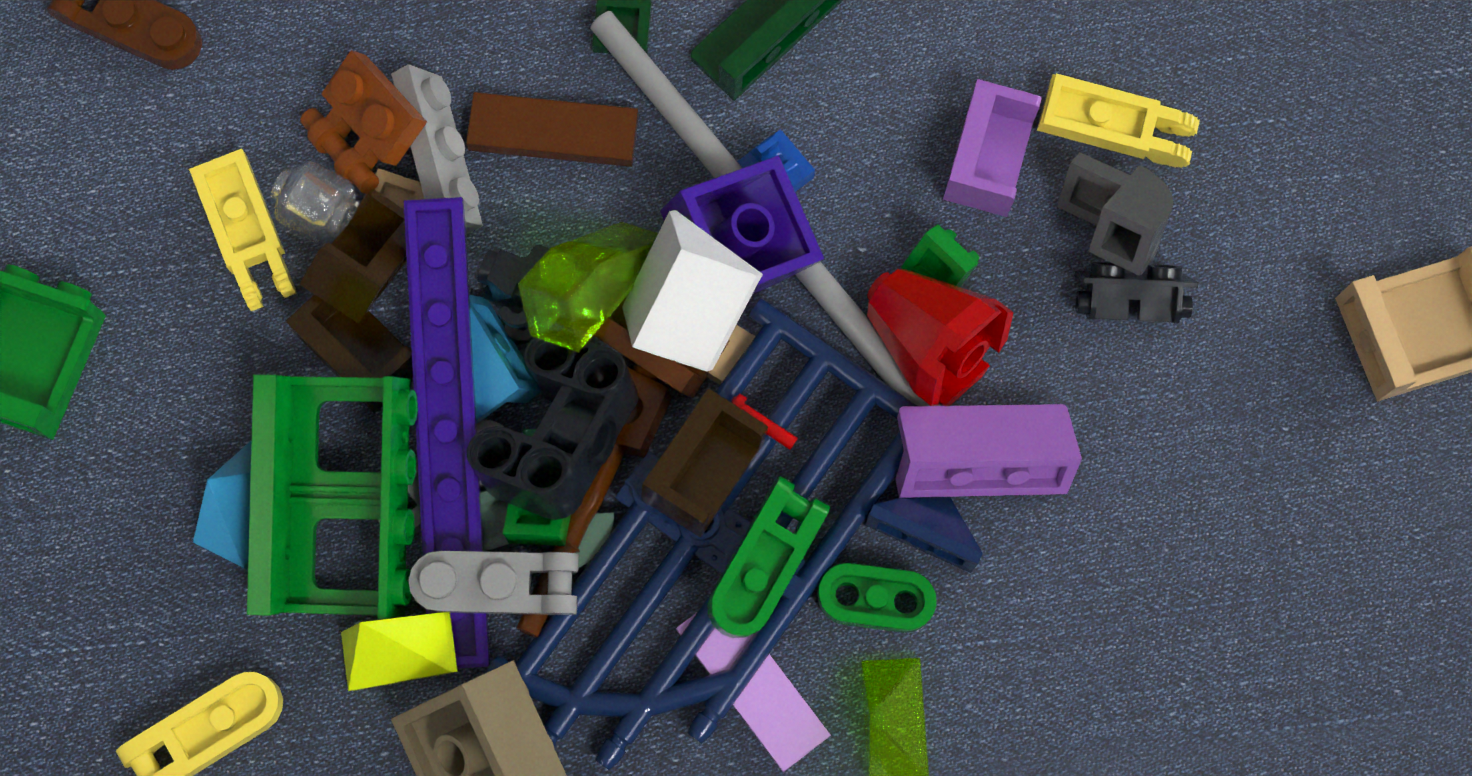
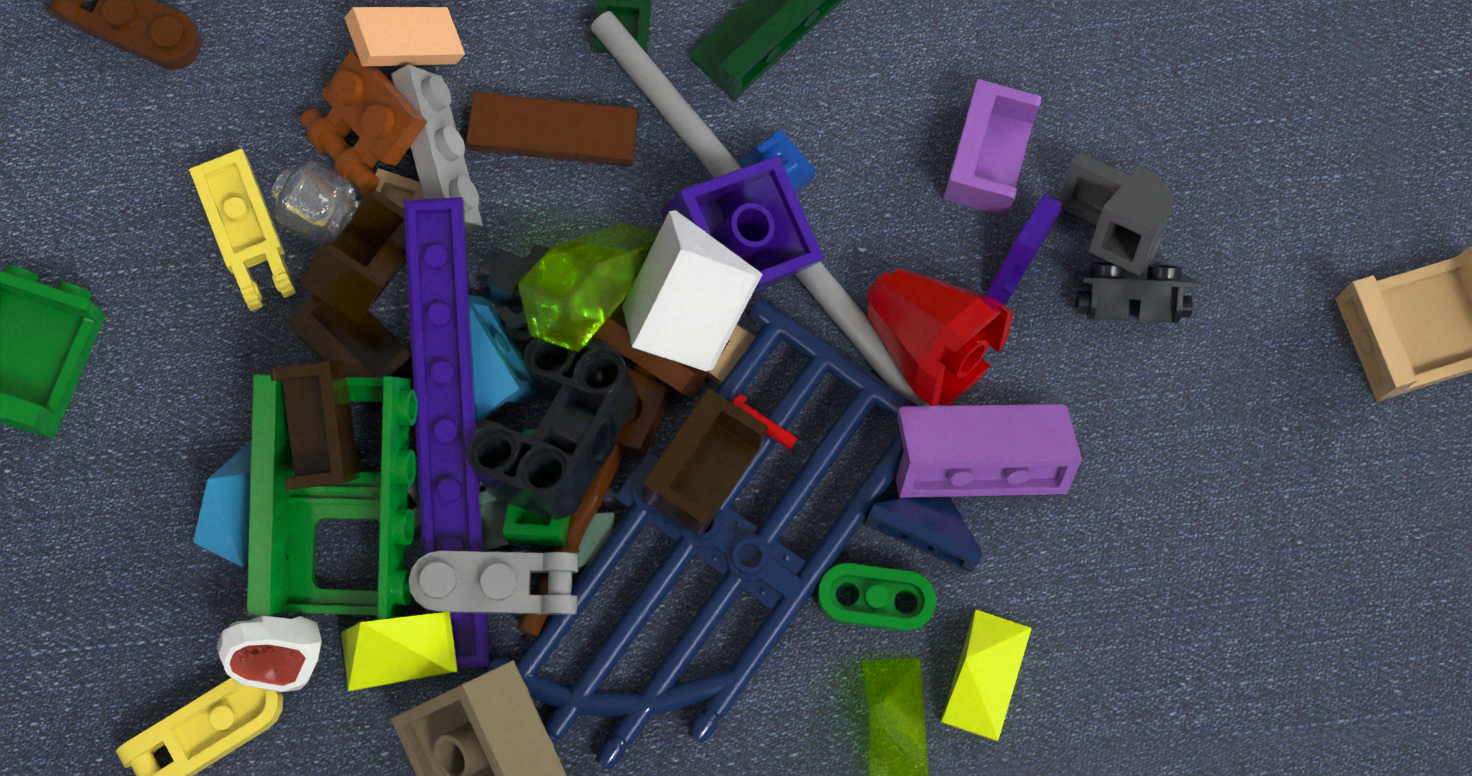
lavender tile [676,613,831,773] -> none
green plate [707,476,830,638] -> none
green tile [901,224,979,287] -> none
light yellow hinge [1037,73,1200,168] -> none
none -> white rock [217,615,322,692]
none -> dark brown panel [270,361,360,490]
none -> light nougat tile [345,7,465,66]
none -> neon yellow slope [940,609,1032,741]
none -> dark purple tile [985,194,1062,304]

